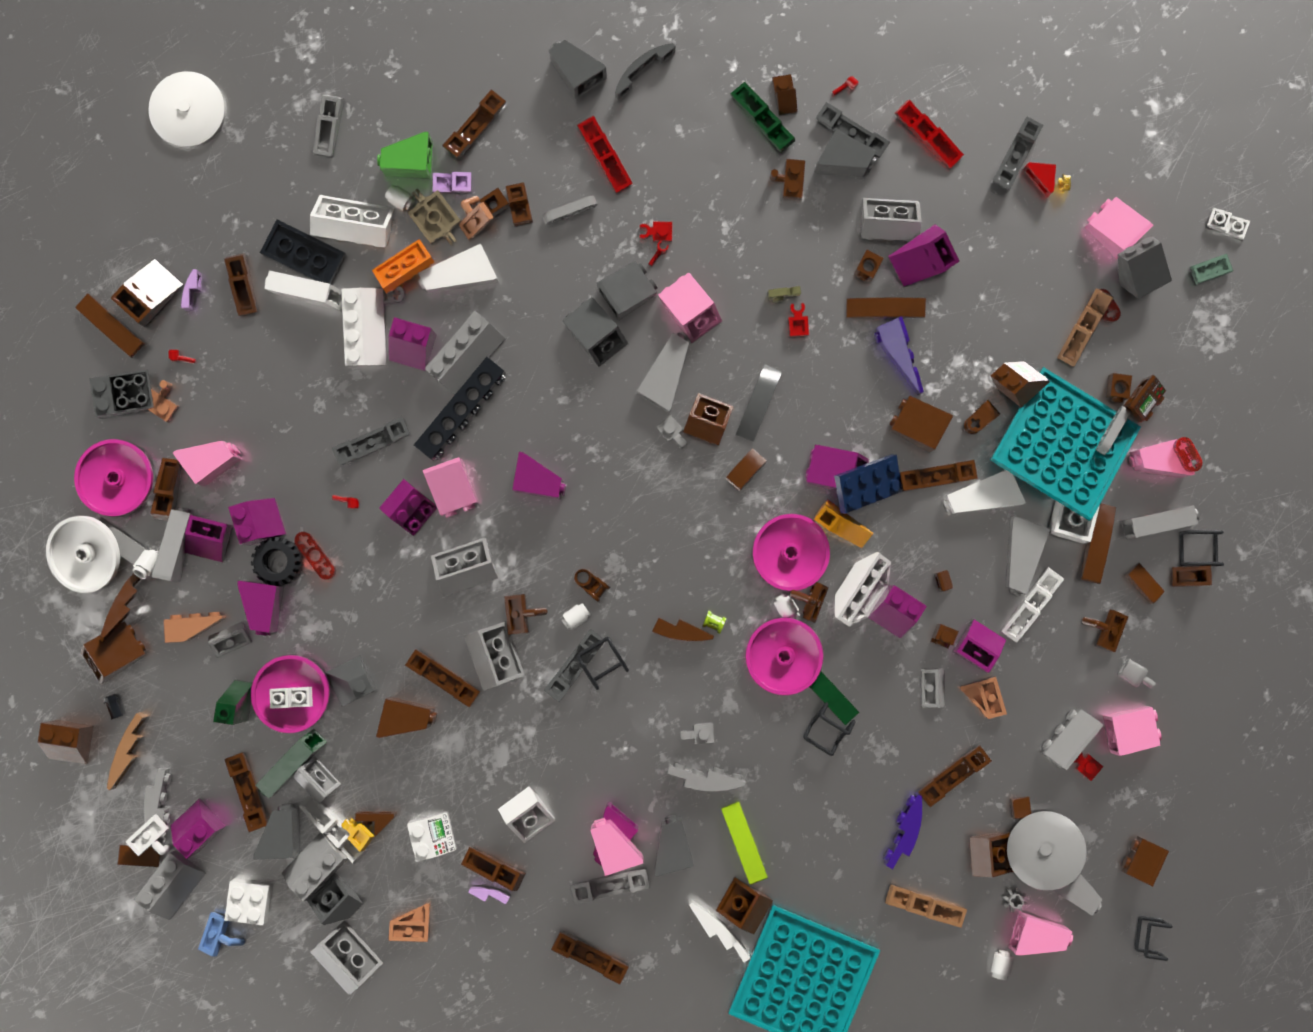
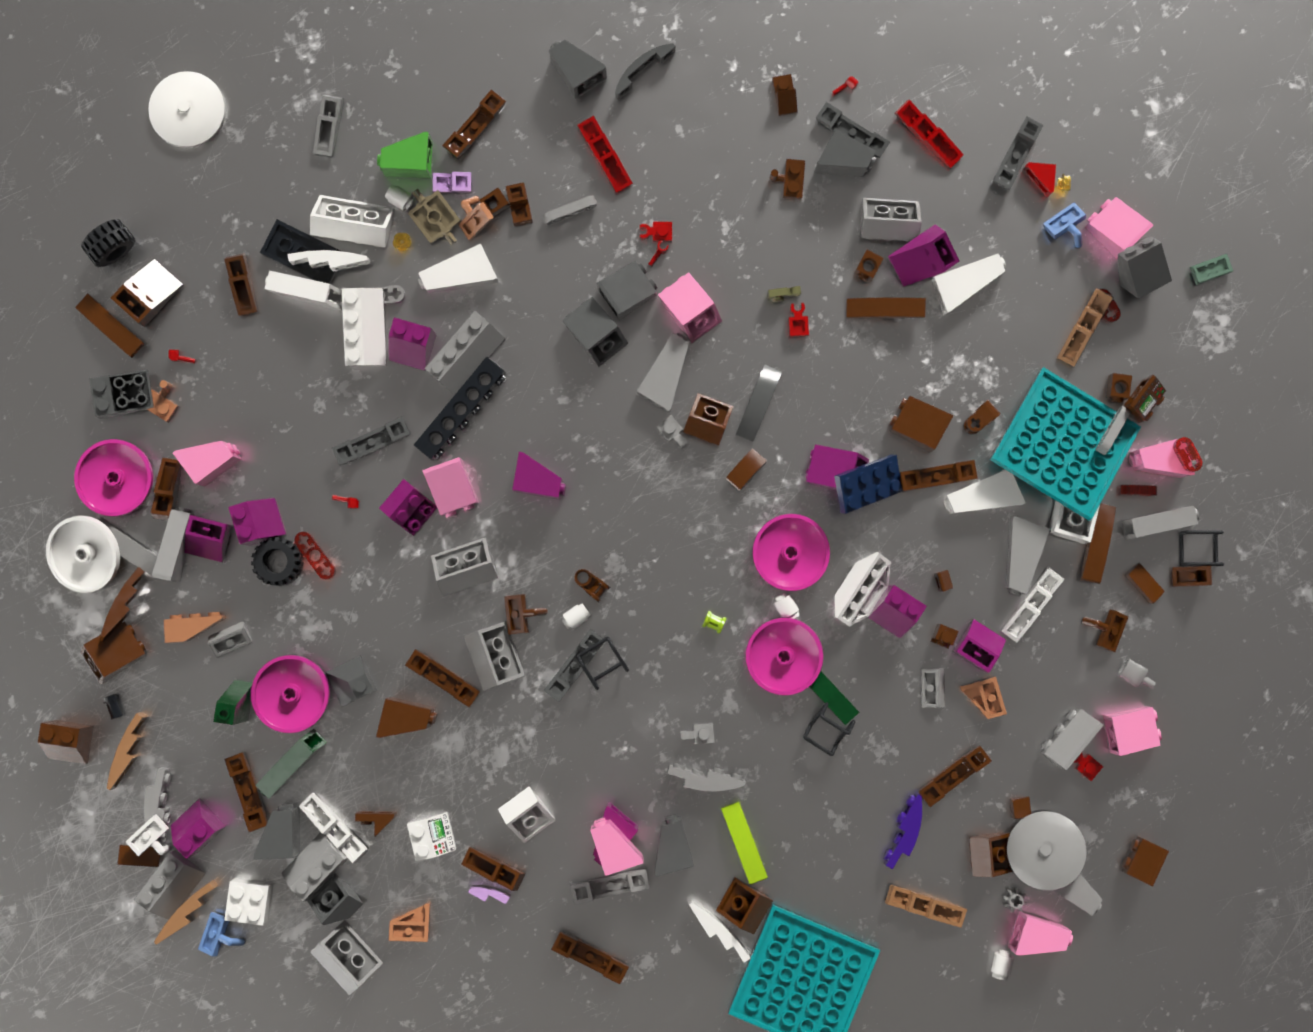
white brick [132,549,158,579] -> none
lavender slope [181,269,201,311] -> none
magenta slope [237,581,284,636] -> none
white slope [269,687,313,708] -> none
light grey slope [293,756,341,804] -> none
yellow plate [341,818,374,852] -> none
orange plate [372,239,434,294] -> none
reddish brown slope [652,618,714,641] -> none
dark green slope [730,82,795,153] -> none
reddish brown plate [790,582,829,623] -> none
light orange slope [814,499,873,548] -> none
wedge [874,317,924,395] -> none
reddish brown slope [990,362,1050,408] -> none
black piece [1135,916,1173,961] -> none
white slope [1207,208,1250,240] -> none
none -> black tyre [81,219,136,267]
none -> medium nougat slope [154,880,218,945]
none -> white slope [287,250,370,272]
none -> clear yellow plate [393,233,411,251]
none -> white slope [932,253,1006,315]
none -> medium blue plate [1043,202,1086,248]
none -> clear red beam [1120,485,1157,496]

